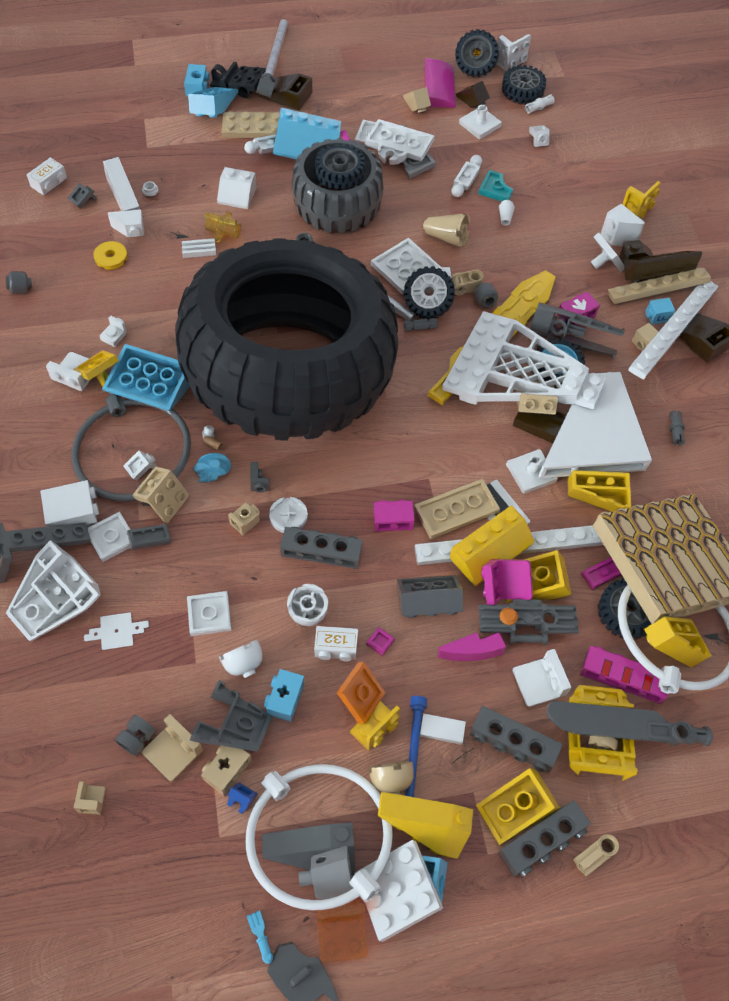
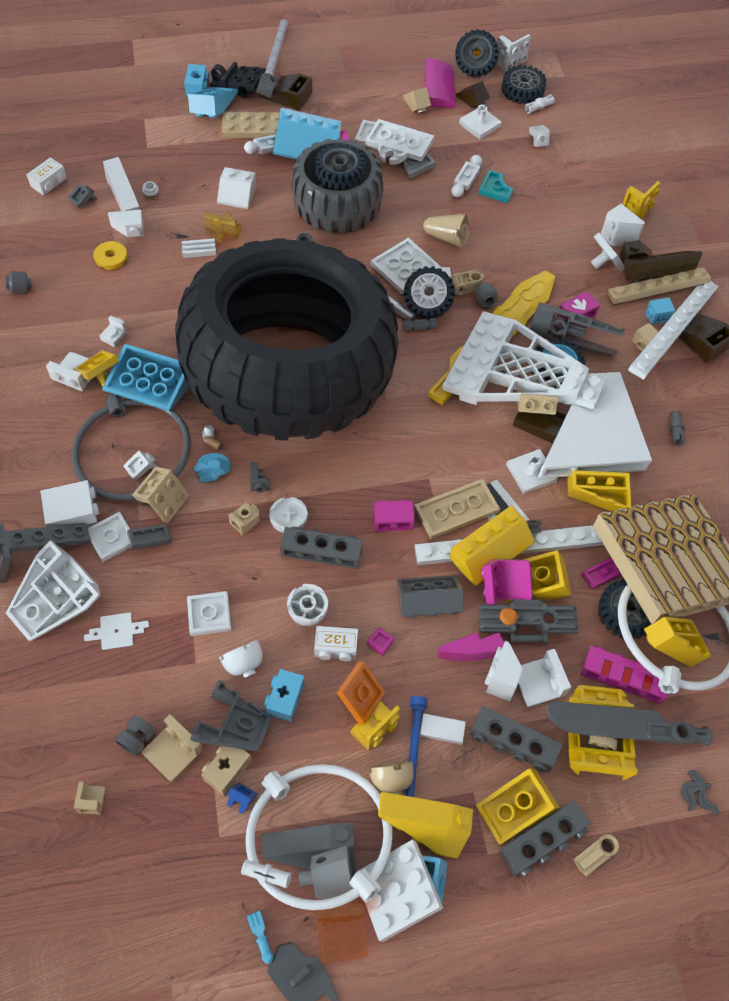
white cone [499,200,515,226] -> none
none -> white pin [241,859,291,888]
none -> white slope [485,641,523,702]
none -> dark grey bush [526,520,542,533]
none -> dark grey piece [681,770,719,815]

